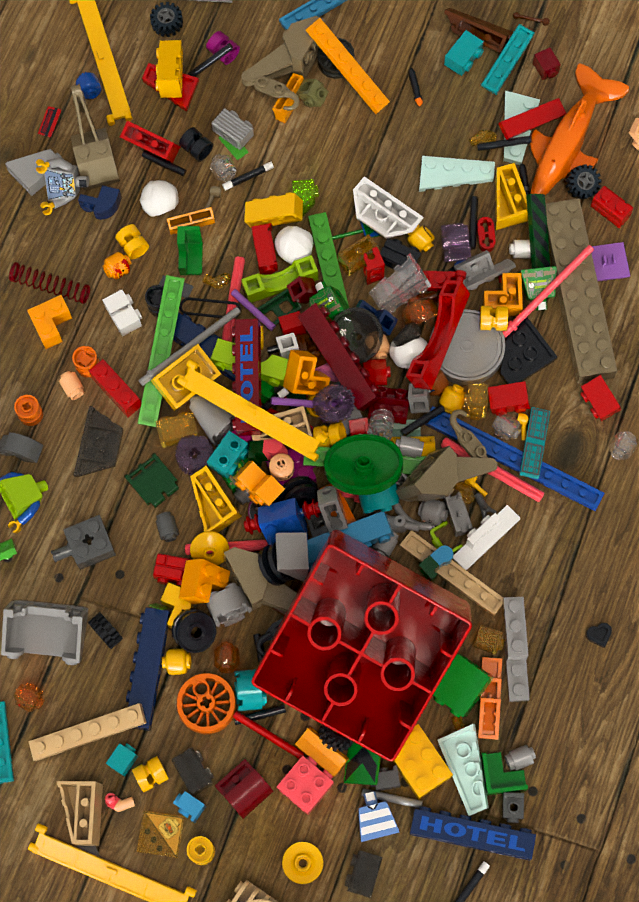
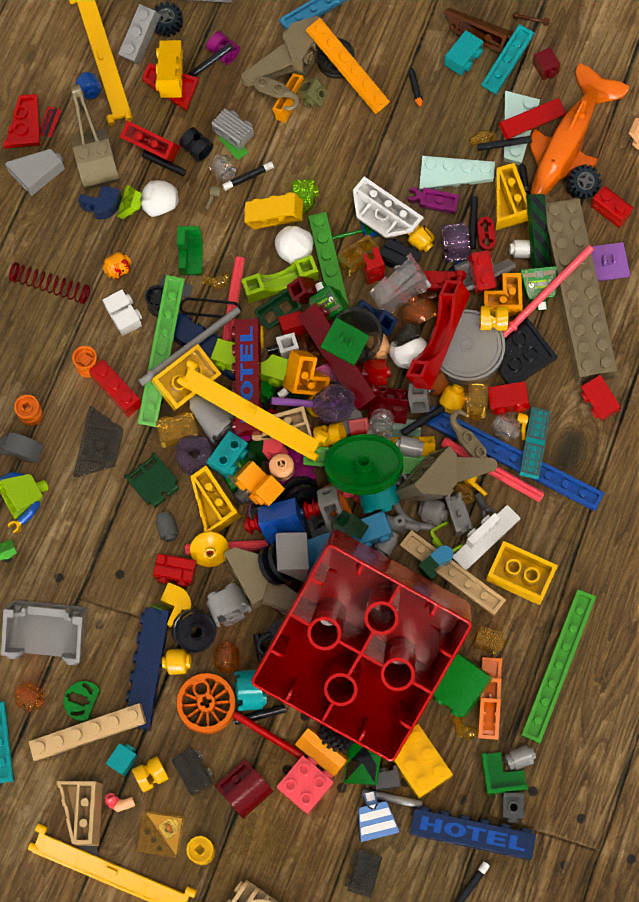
light orange brick [27,295,72,349] -> none
torso [36,158,89,215] -> none
dark grey brick [51,515,116,570] -> none
light nougat brick [59,371,85,400] -> none
black tyre [88,612,123,649] -> none
yellow wheel [115,224,149,260] -> none
light orange piece [167,207,215,235] -> none
dark azure brick [173,791,206,823] -> none
light orange brick [179,559,230,604] -> none
medium lavender bar [231,289,276,331] -> none
red window [251,223,278,275] -> none
yellow dish [282,842,323,884] -> none
light aqua wing [437,724,489,816] -> none
light grey bracket [503,597,530,702] -> none
black tile [586,623,612,648] -> none
clear head [609,431,638,460] -> none
none -> red wing [3,94,40,149]
none -> green piece [63,681,101,722]
none -> lime wing [117,185,142,219]
none -> light grey brick [119,4,161,65]
none -> green piece [321,317,370,366]
none -> clear green brick [333,510,369,540]
none -> magenta plate [408,187,460,214]
none -> red brick [468,251,496,294]
none -> yellow brick [486,541,558,605]
none -> bright green plate [521,589,596,744]

